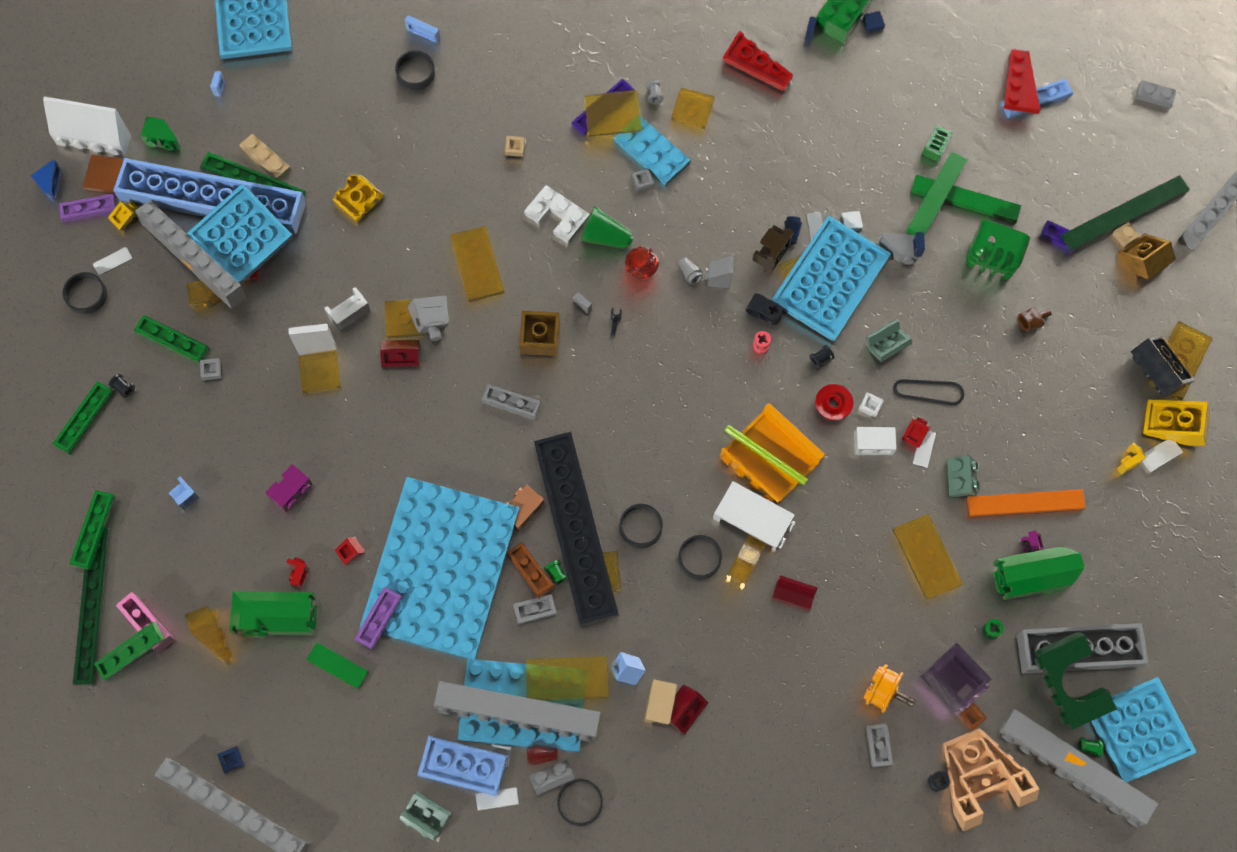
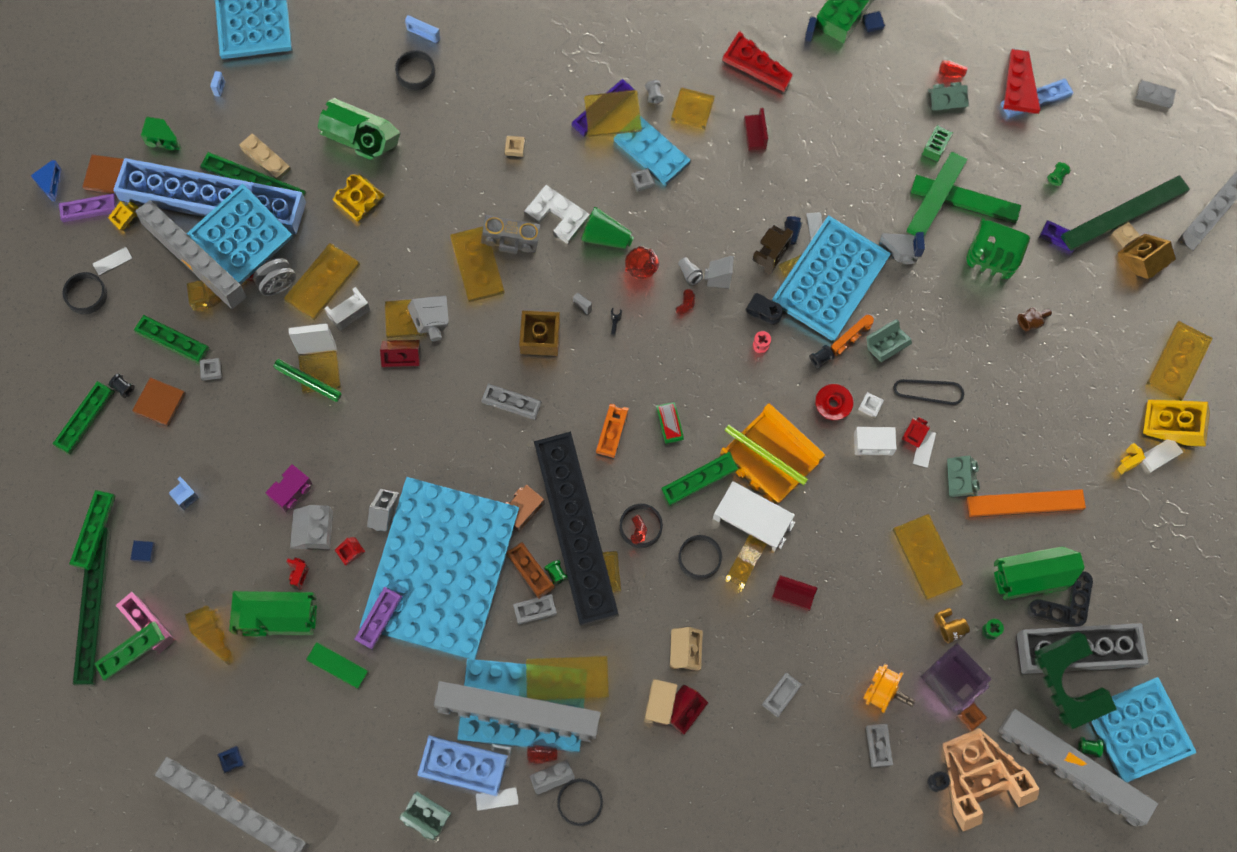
white slope [43,97,131,155] -> none
light blue panel [610,652,646,685] -> none
white tile [841,211,863,231] -> none
magenta tile [1021,531,1044,553] -> none
black slope [1130,335,1195,397] -> none
none -> dark blue tile [130,541,155,563]
none -> dark orange tile [132,378,186,426]
none -> light grey wheel [253,258,296,296]
none -> green axle [273,359,342,402]
none -> clear yellow tile [284,243,360,320]
none -> light grey slope [290,505,333,550]
none -> green brick [317,98,401,160]
none -> light grey slope [367,489,399,531]
none -> flat silver piece [481,215,540,254]
none -> orange plate [596,403,629,458]
none -> clear red arm [630,515,648,544]
none -> slope [656,402,684,444]
none -> green tile [661,452,739,506]
none -> tan panel [670,627,703,671]
none -> clear red arm [675,289,695,316]
none -> dark red panel [744,108,768,151]
none -> light grey tile [762,673,802,717]
none -> orange plate [830,315,874,357]
none -> sand green bracket [928,82,969,110]
none -> pearl gold piece [934,608,970,644]
none -> clear red cone [939,59,967,77]
none -> black beam [1027,571,1093,627]
none -> green bush [1047,162,1071,186]

